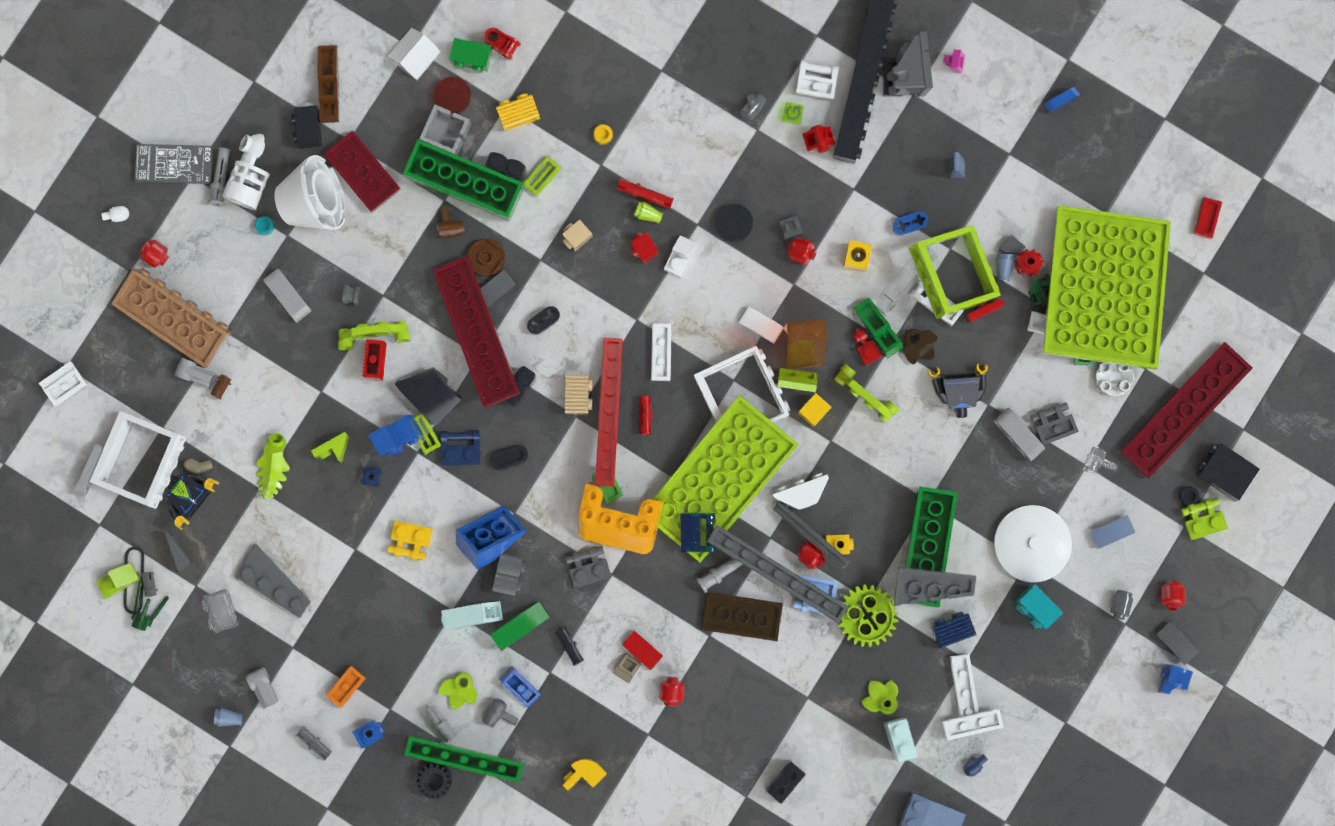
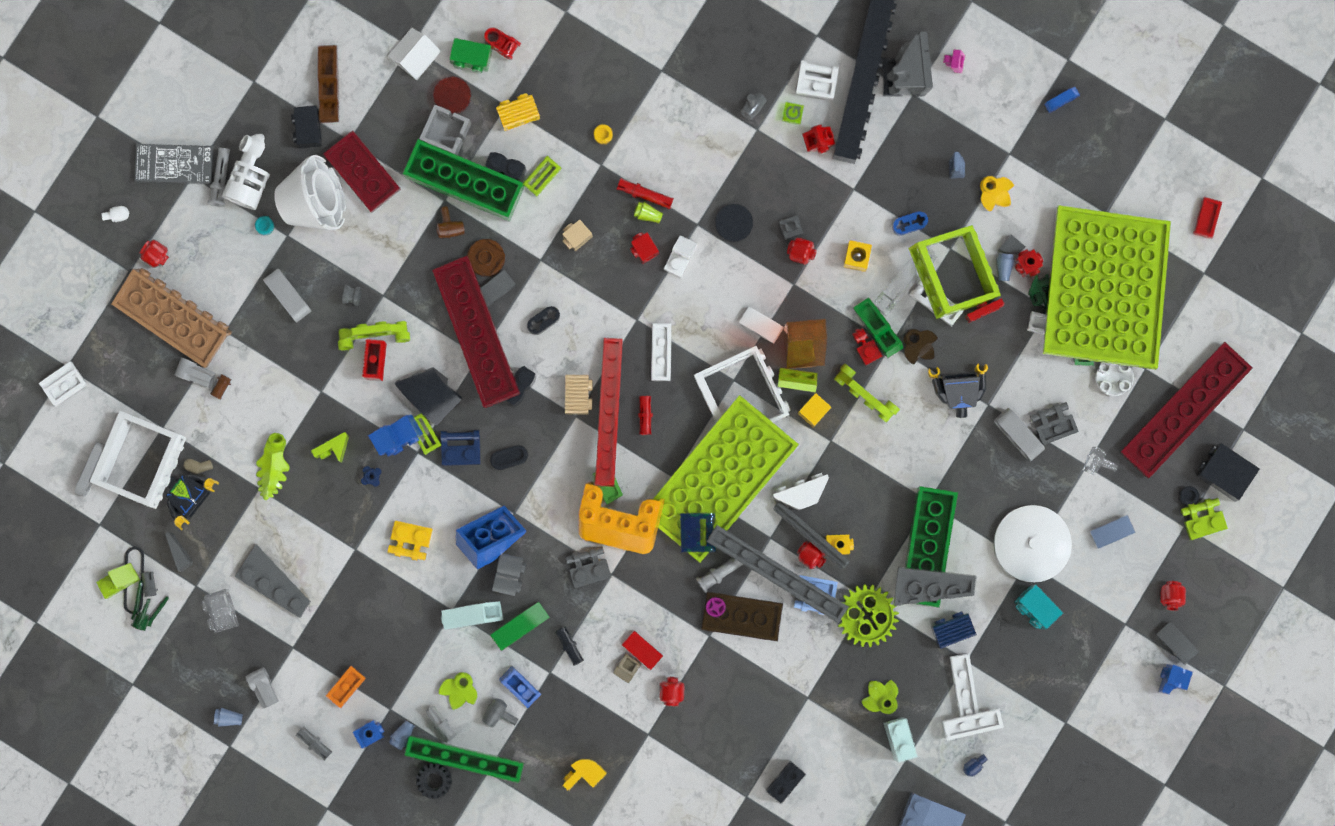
dark grey brick [1110,590,1133,620] -> none
none -> sand blue cone [389,720,415,750]
none -> magenta wheel [706,597,725,617]
none -> yellow plate [980,176,1014,212]

